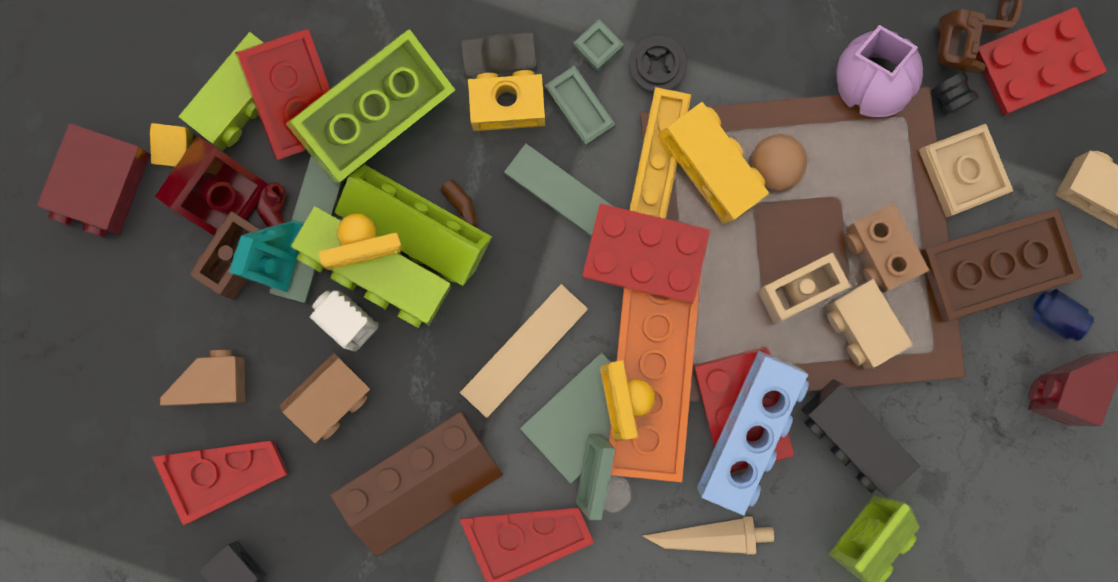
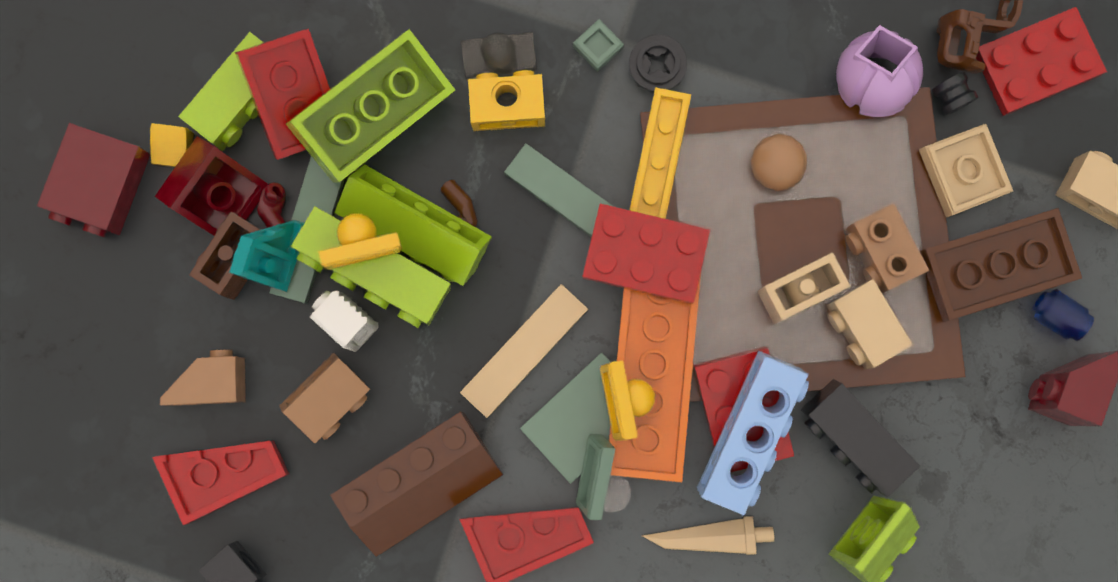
sand green tile [545,65,616,147] -> none
yellow brick [658,102,769,224] -> none

